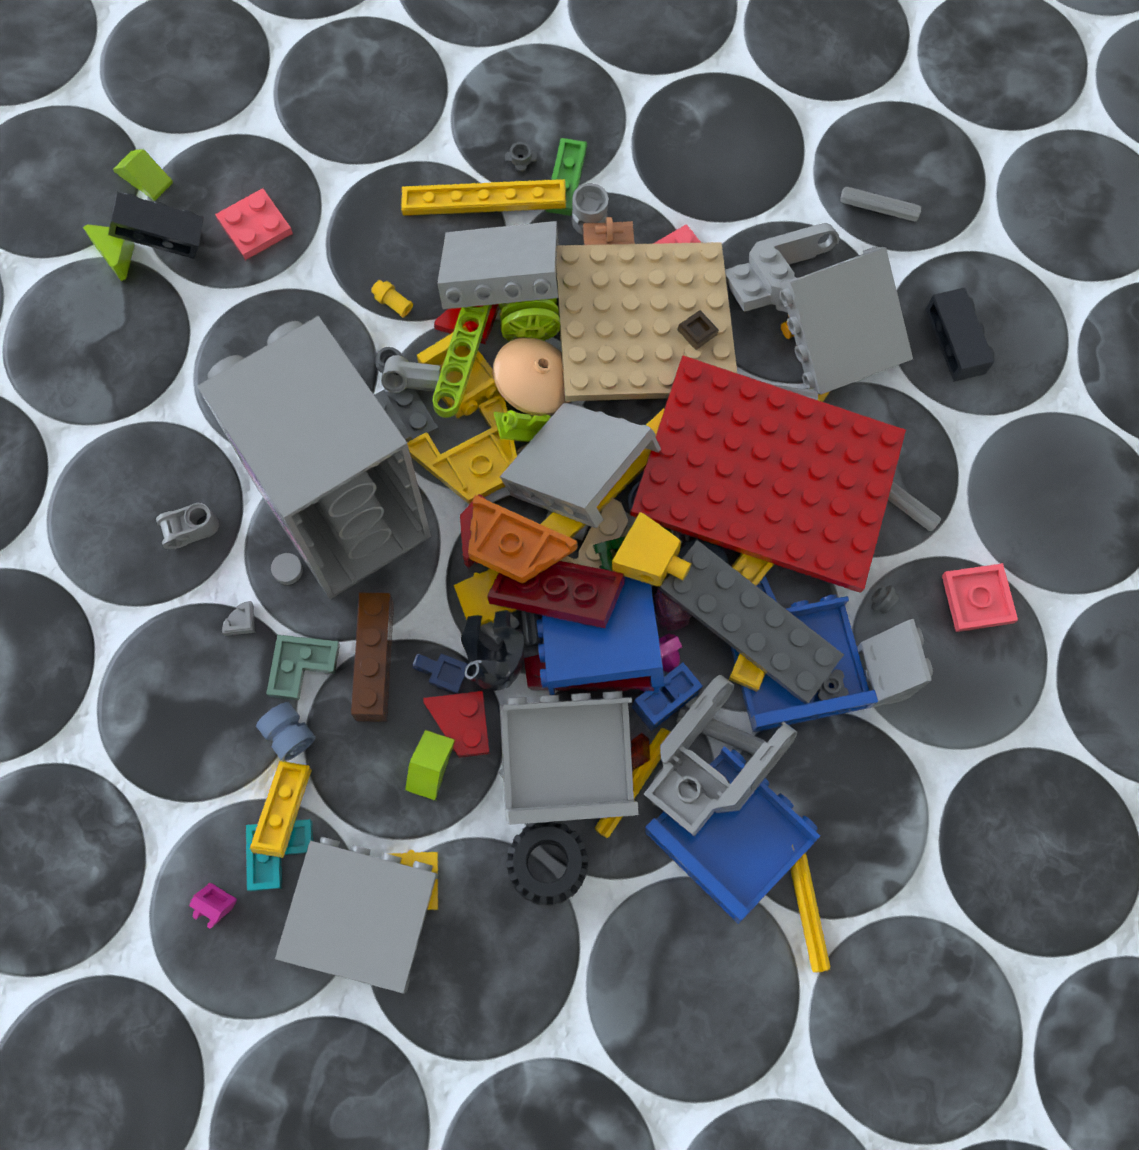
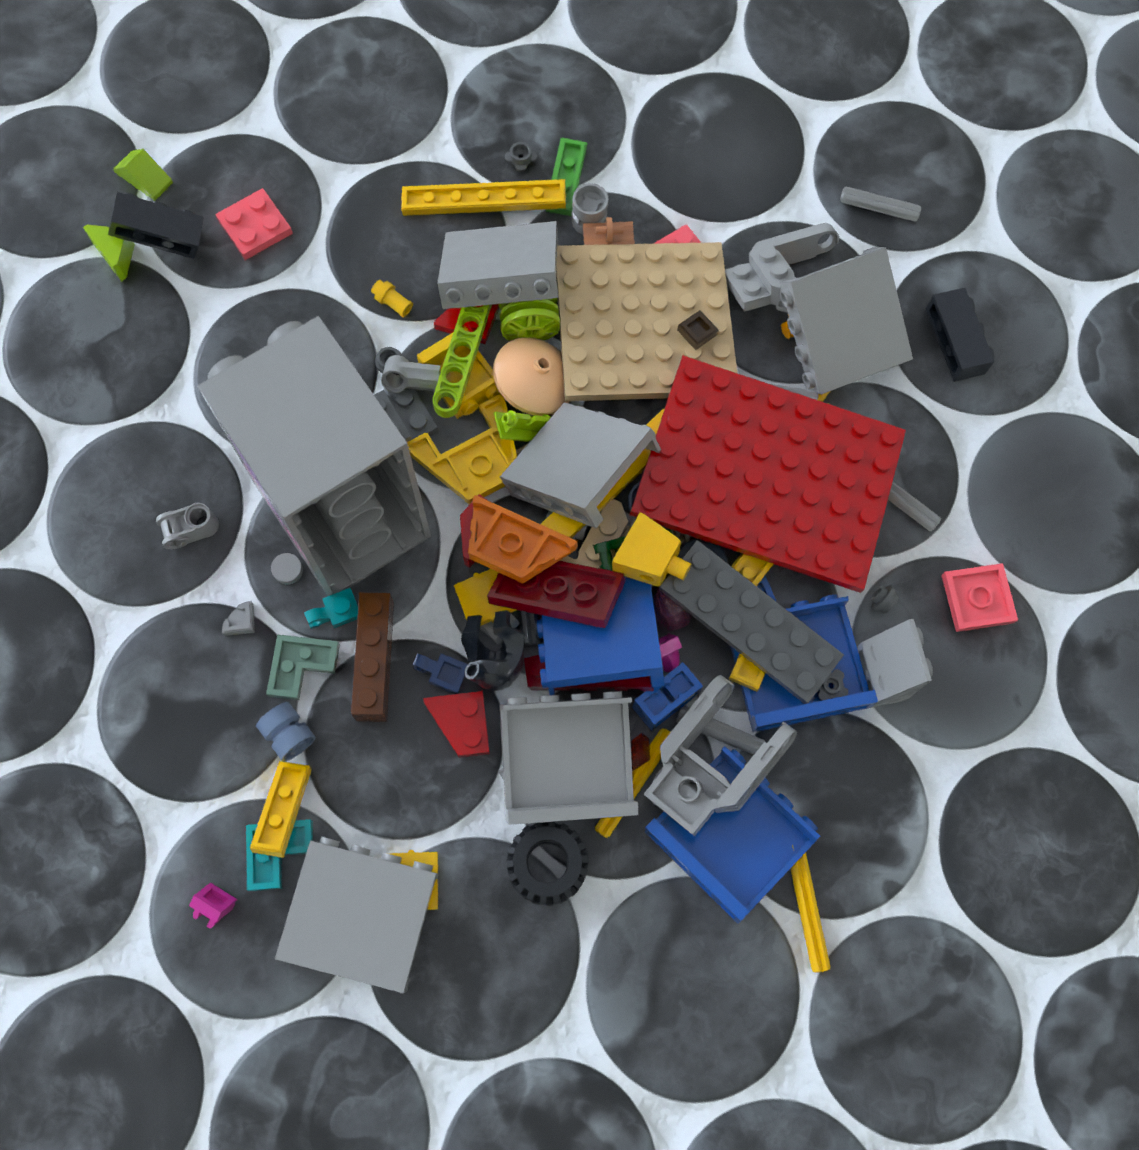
lime slope [405,730,455,800] -> none
none -> teal plate [304,588,358,629]

